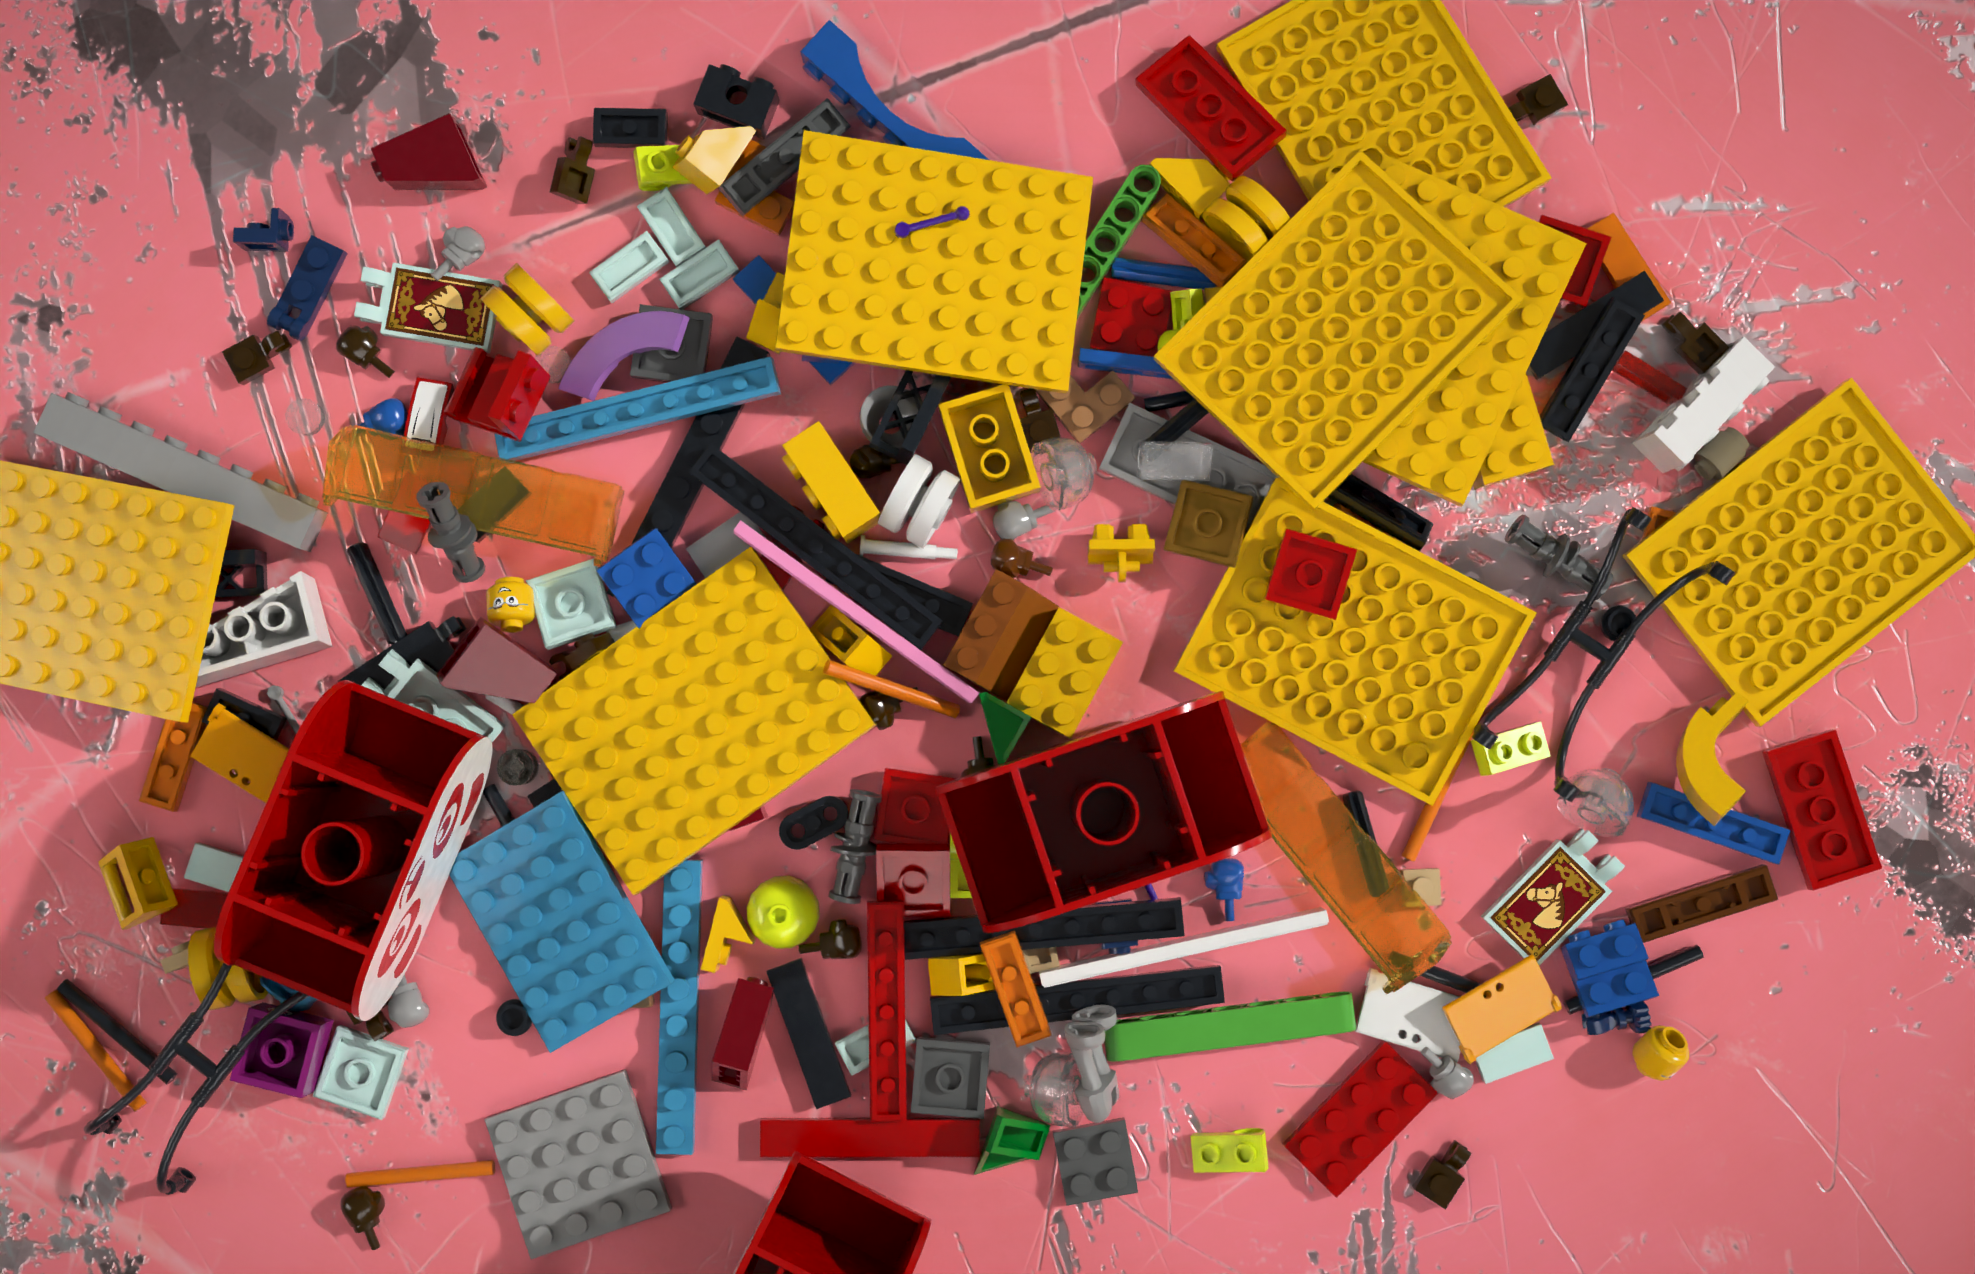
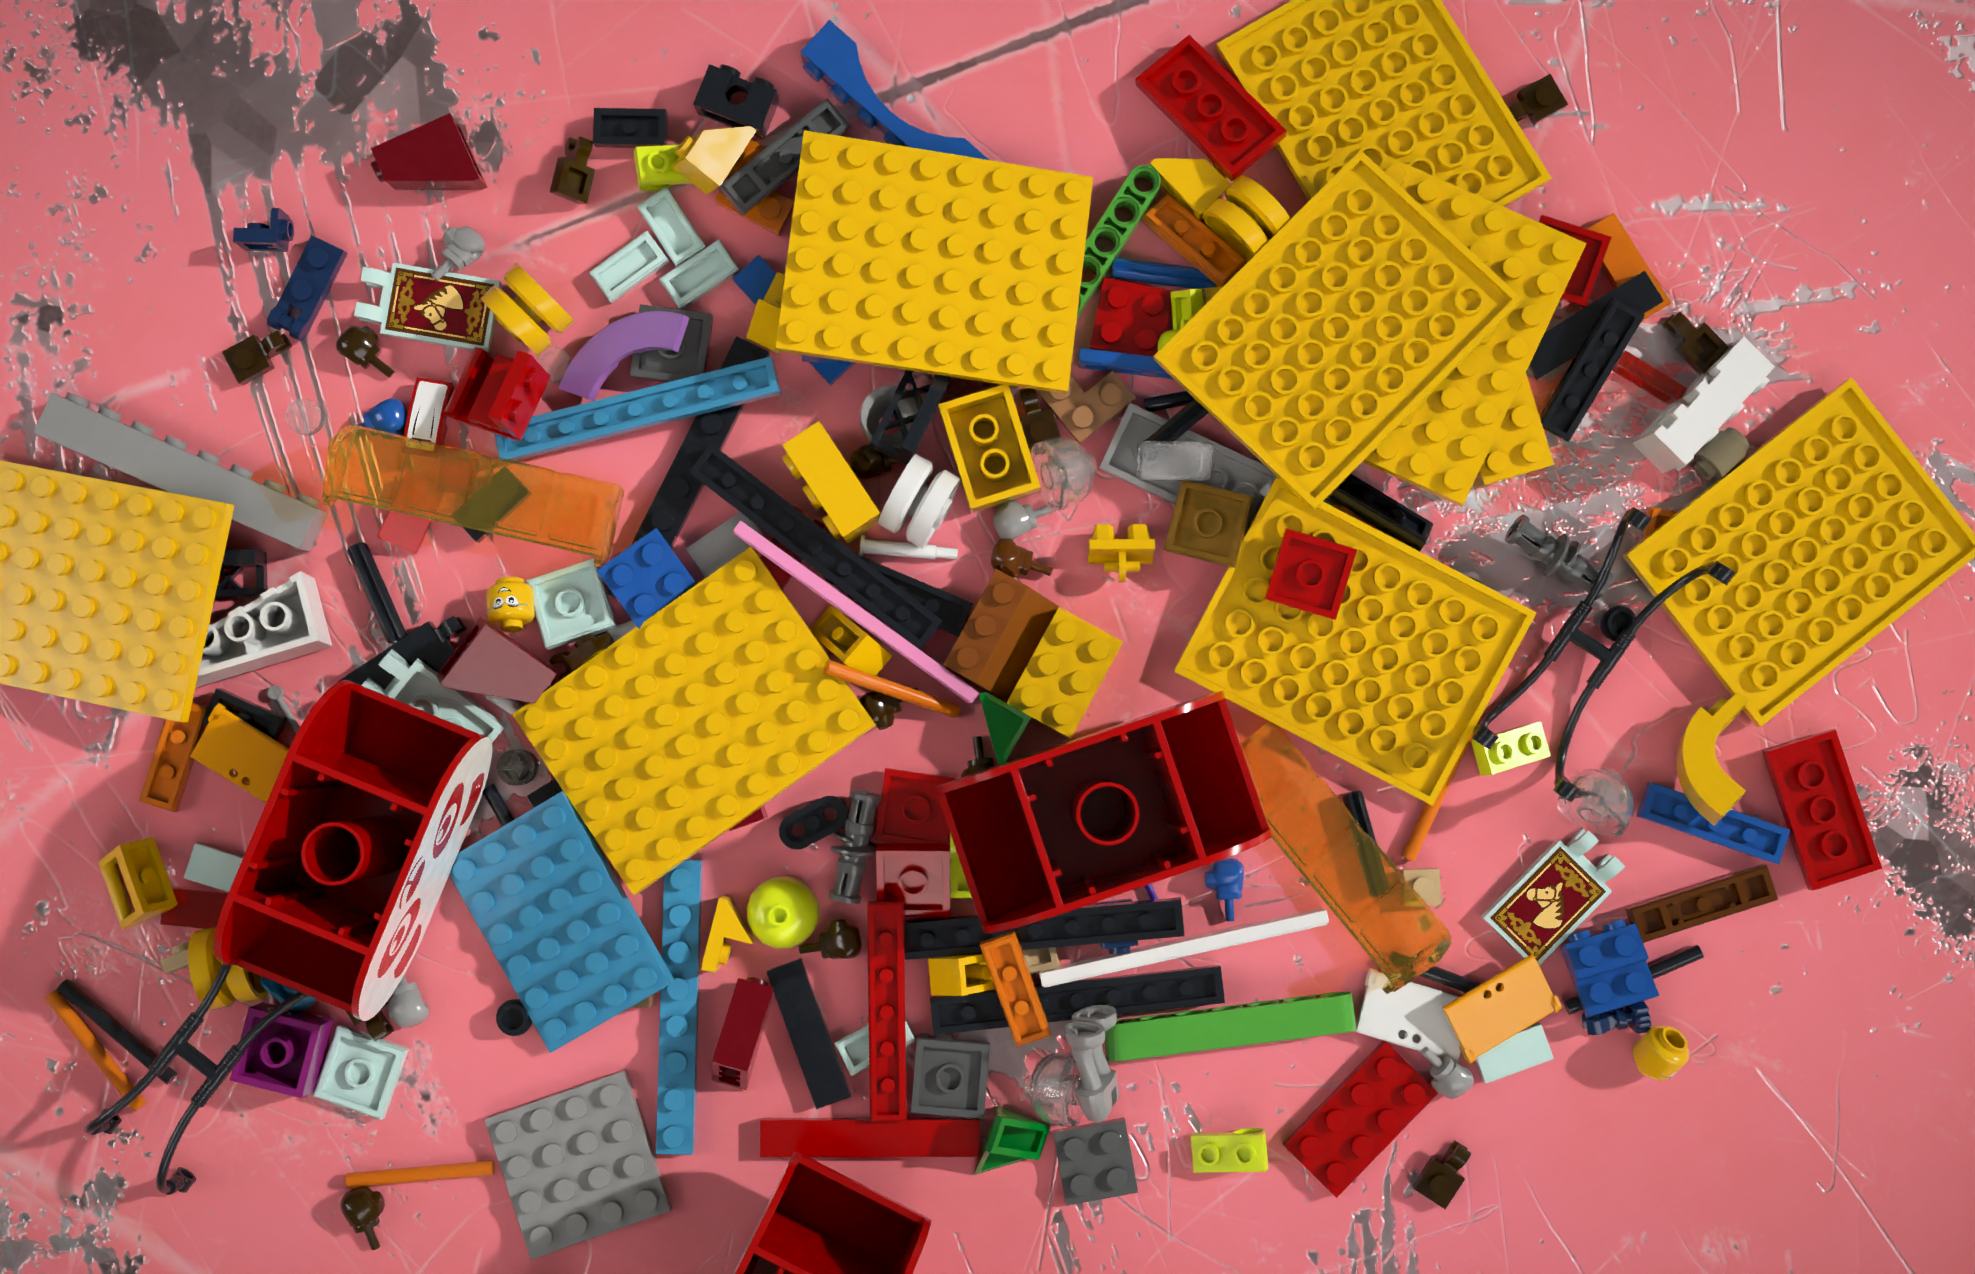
dark grey piece [416,482,486,583] -> none
dark purple hinge [895,206,969,238] -> none

